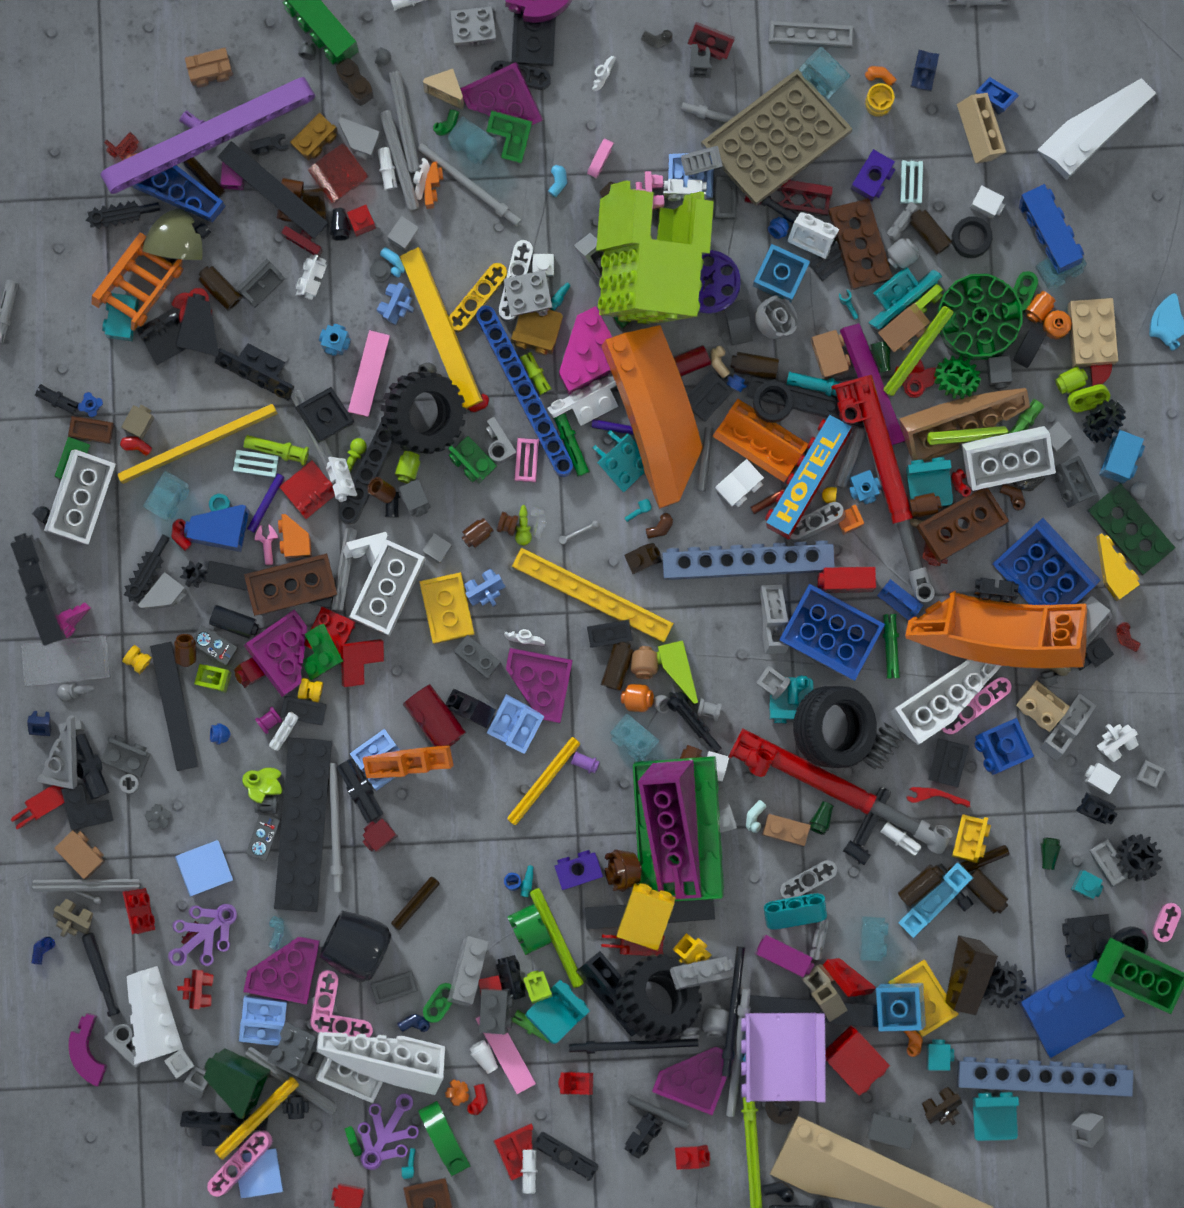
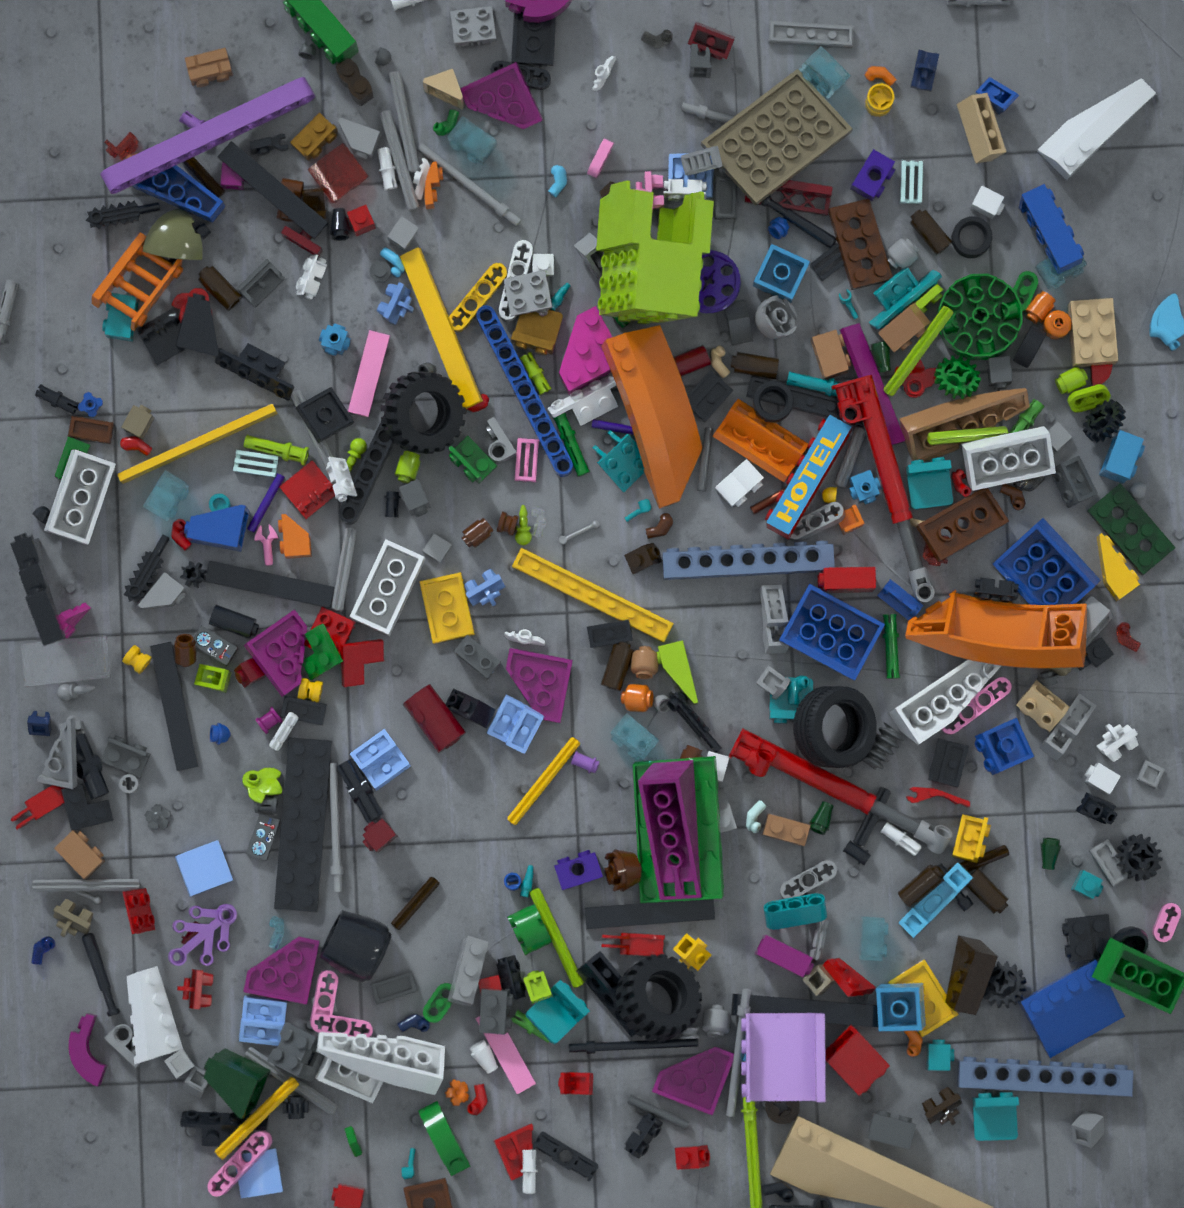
reddish brown plate [244,553,338,616] -> none
white slope [343,532,388,567] -> none
medium lavender plant [358,1093,419,1170] -> none
orange slope [362,746,454,778] -> none
reddish brown beam [368,477,396,503] -> none
green plate [486,110,533,163] -> none
yellow brick [617,883,675,951] -> none
light grey plate [670,957,734,990] -> none
light grey bush [697,698,722,722] -> none
black bar [721,946,745,1077] -> none
blue plate [727,374,747,392] -> none
white bracket [787,212,839,259] -> none
dark tan brick [811,982,847,1022] -> none
light grey axle [887,202,919,240] -> none
reddish brown brick [909,492,942,517] -> none

